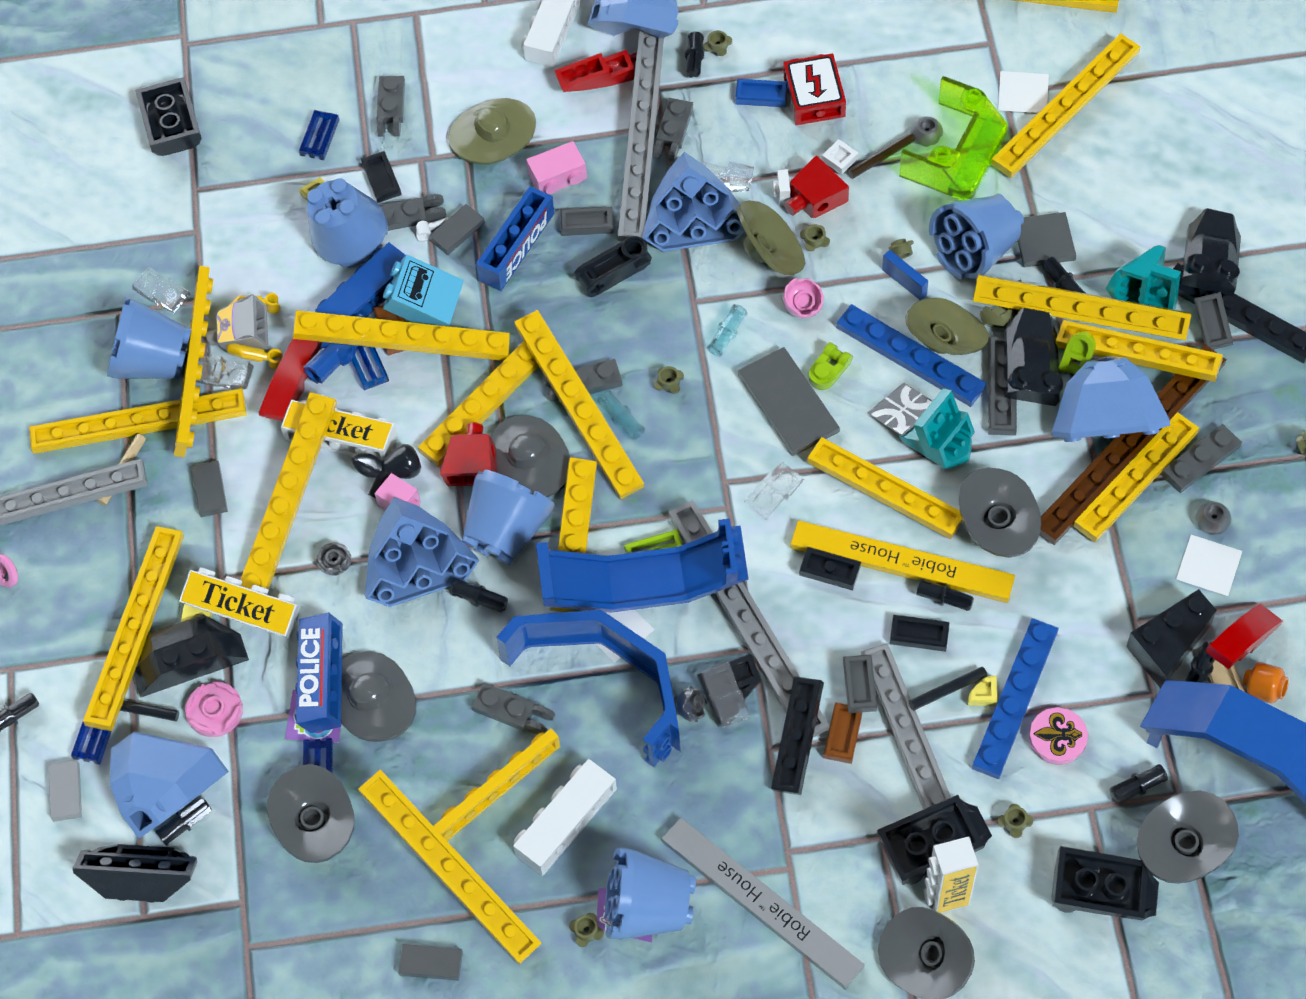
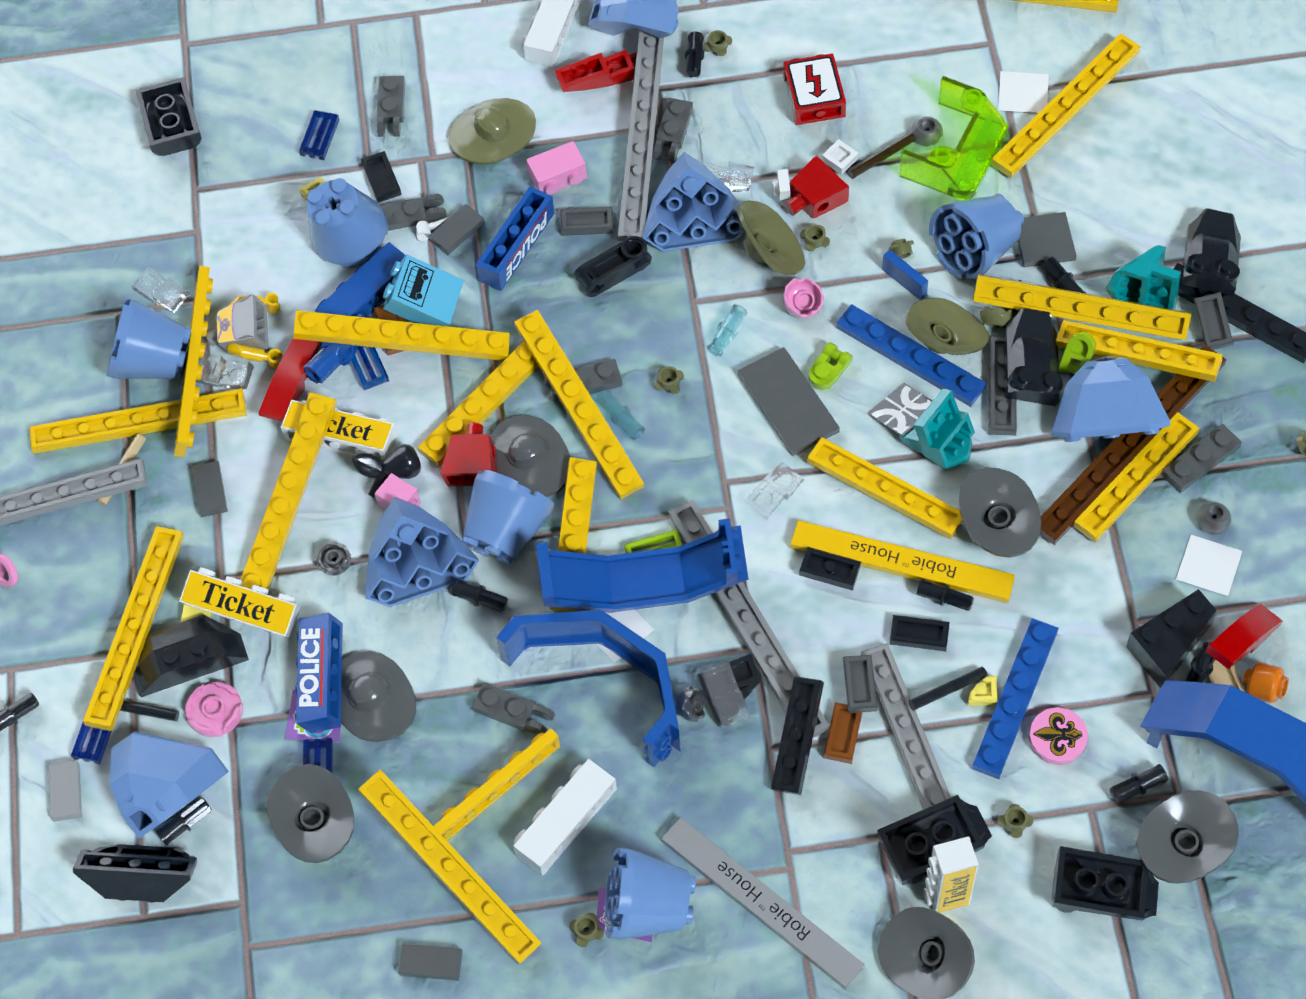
blue tile [735,79,788,108] -> none

